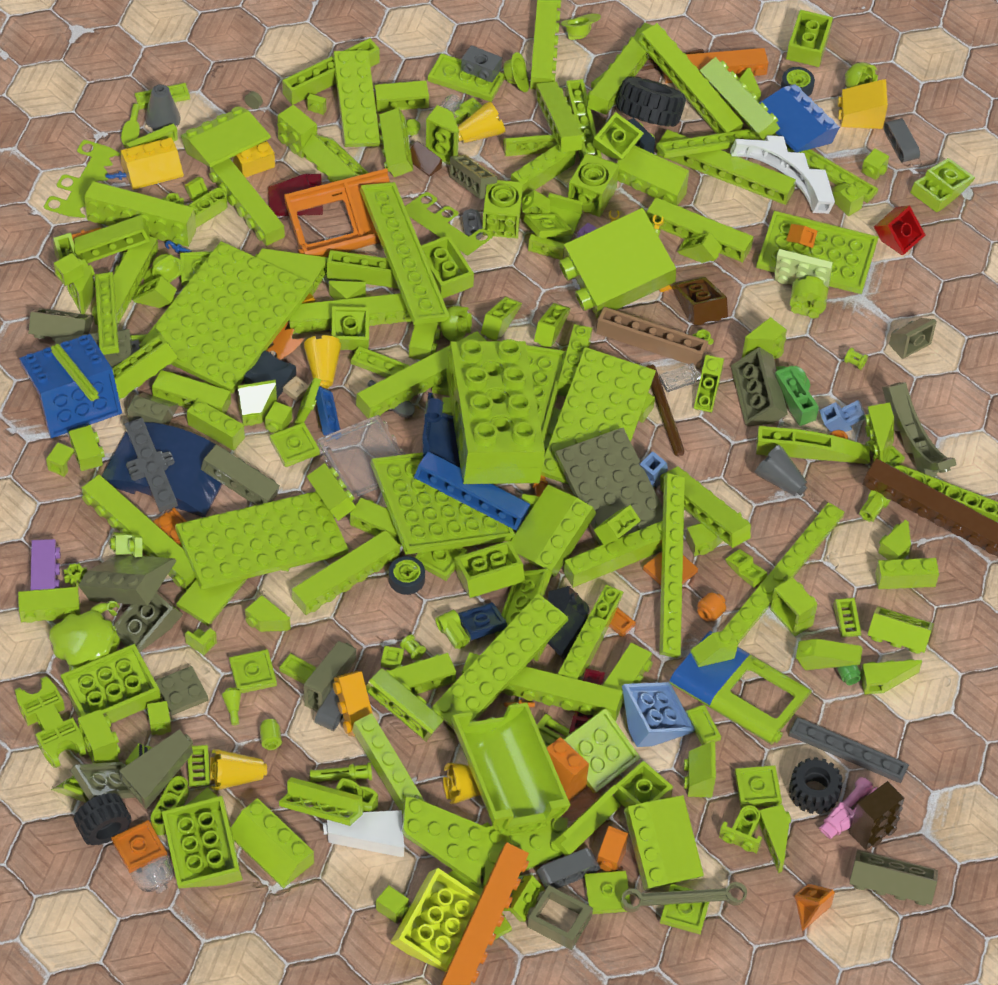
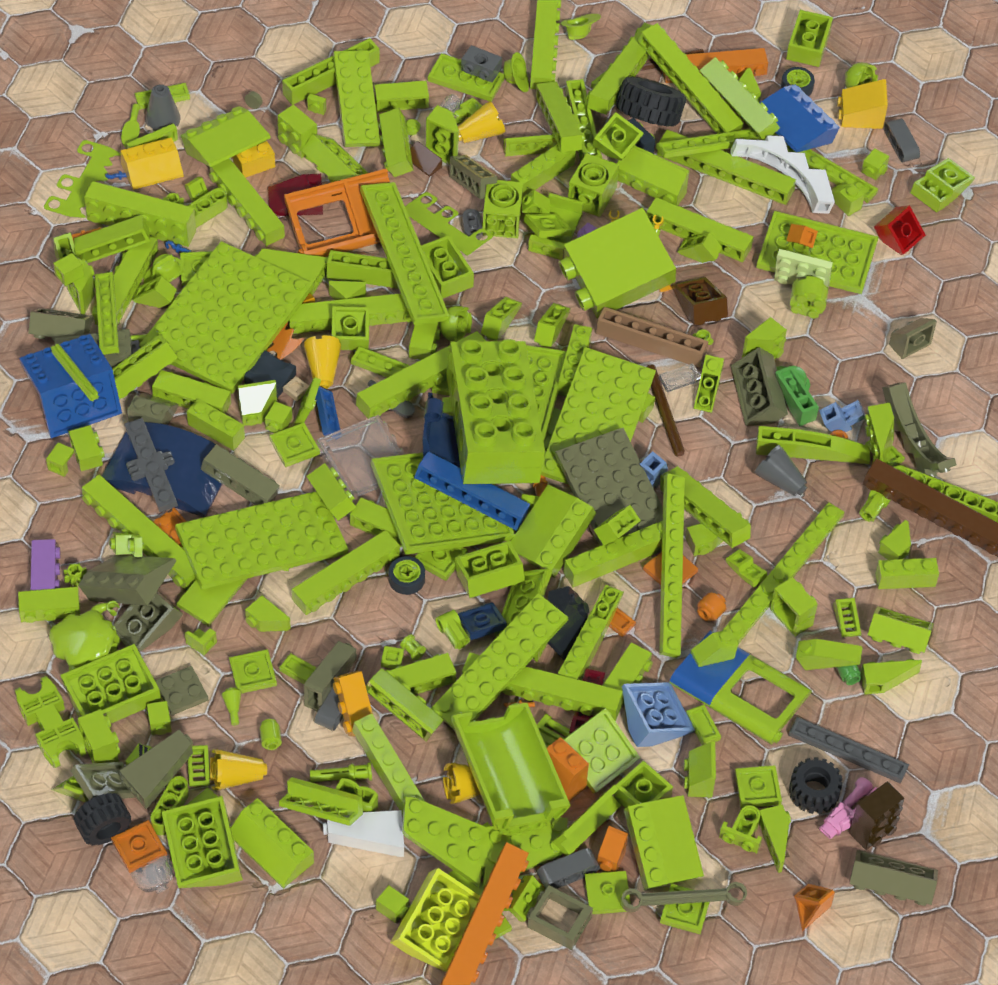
lime bush [844,347,868,370] -> none

